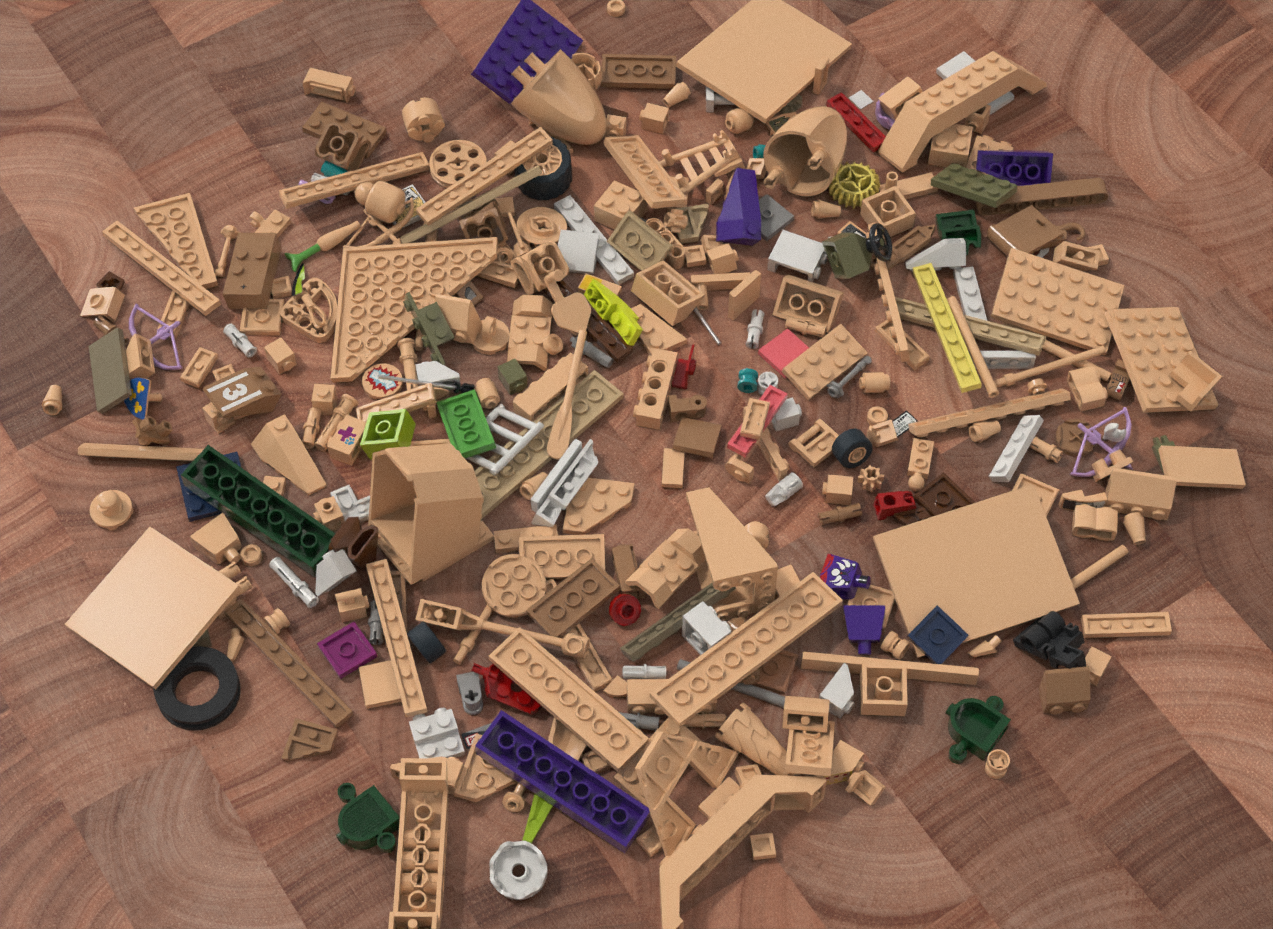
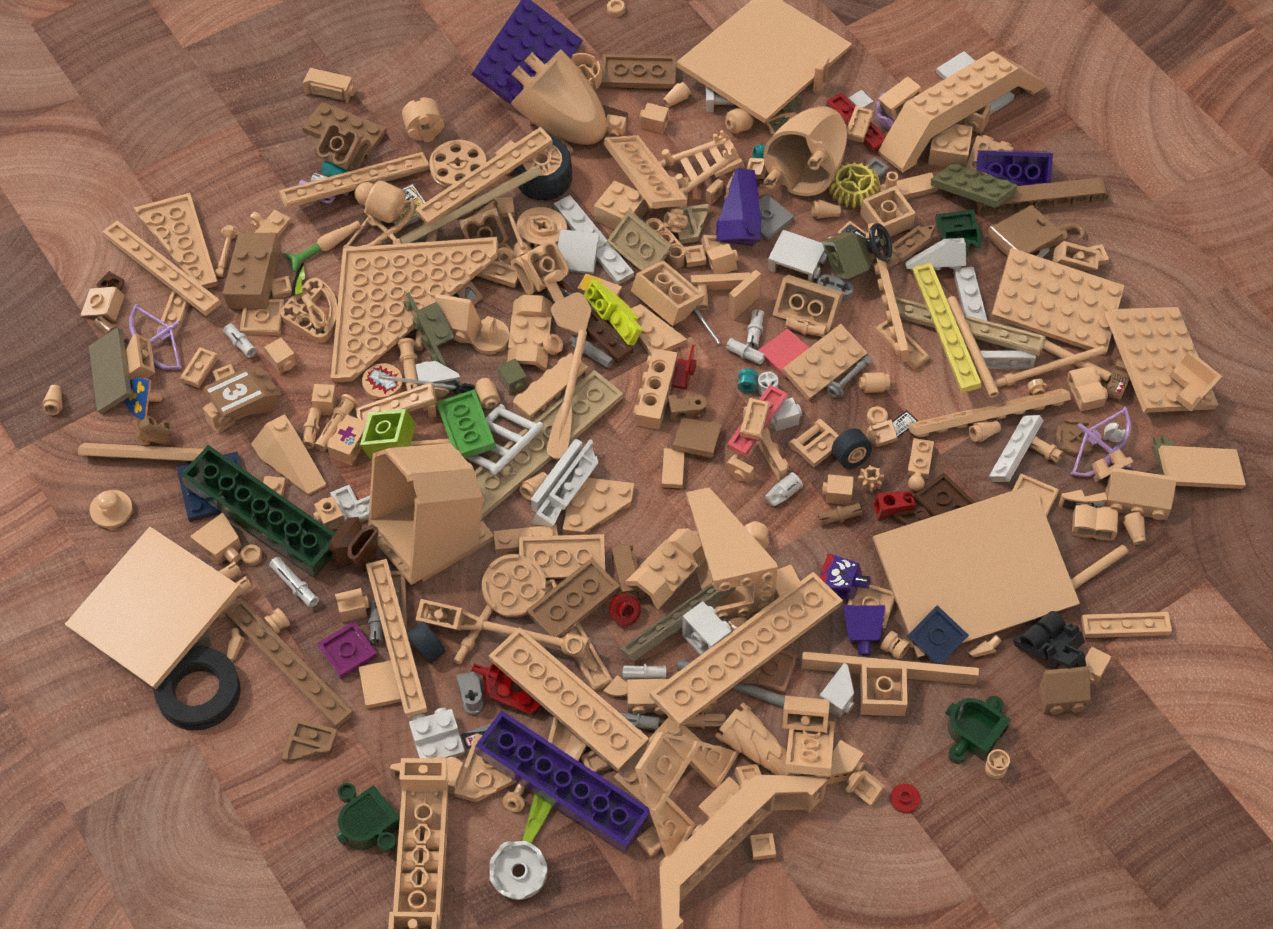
white slope [315,549,356,596] -> none
none -> white axle [726,338,765,364]
none -> light grey beam [817,275,854,301]
none -> light nougat plate [847,106,874,143]
none -> light grey tile [865,157,889,180]
none -> red piece [890,784,920,813]

